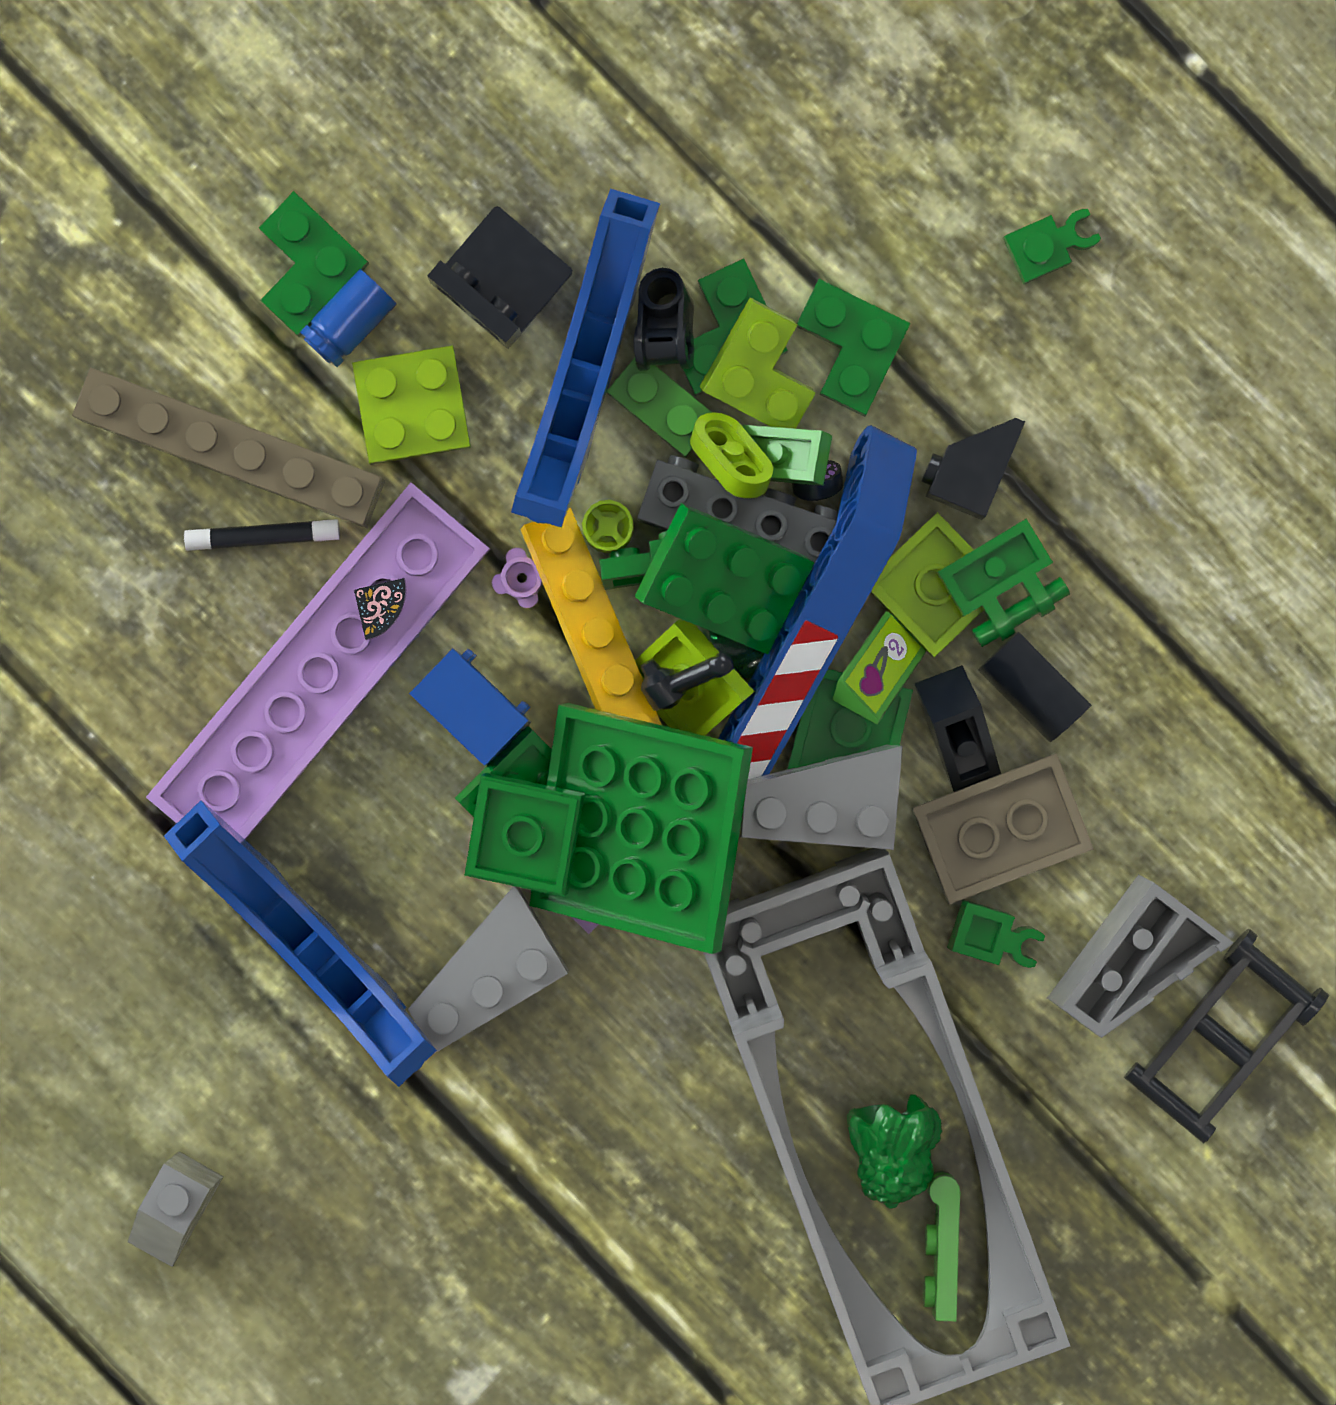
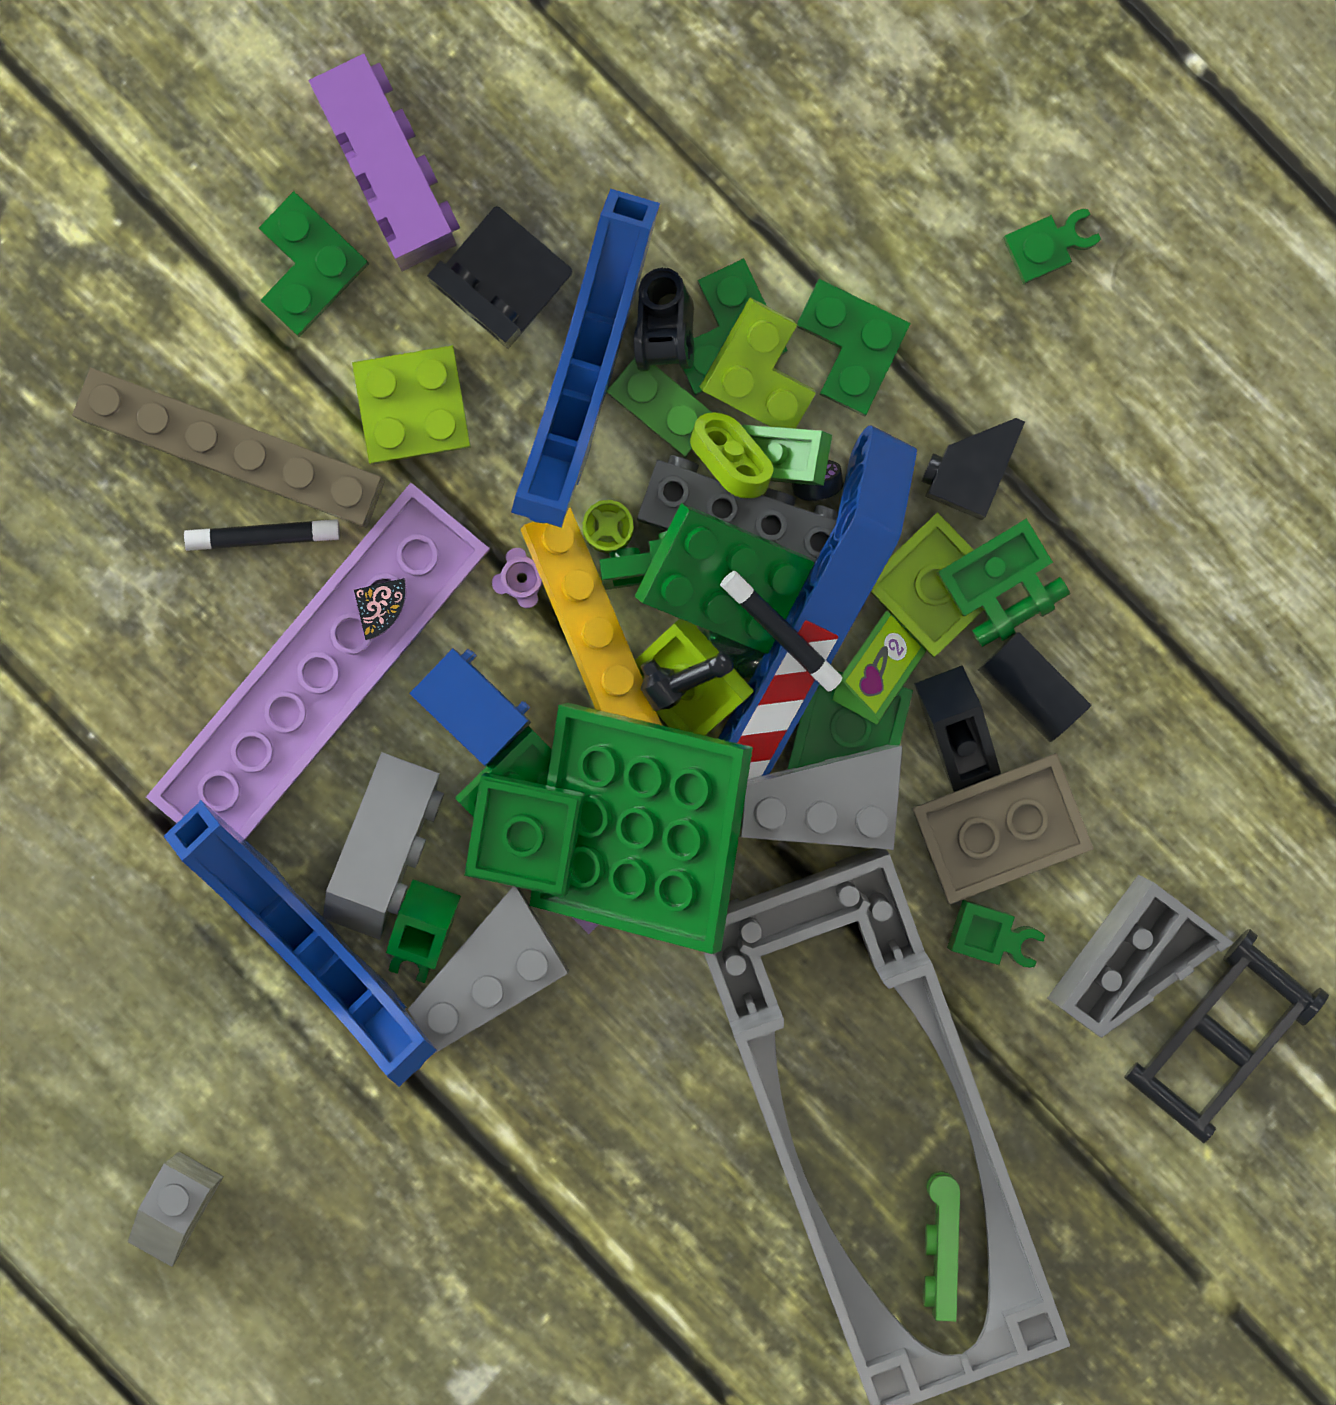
blue piece [300,269,397,367] -> none
green hair [847,1094,942,1209] -> none
none -> medium lavender wedge [308,54,460,272]
none -> light grey wedge [323,752,444,940]
none -> green brick [386,879,461,983]
none -> black bar [720,571,843,692]

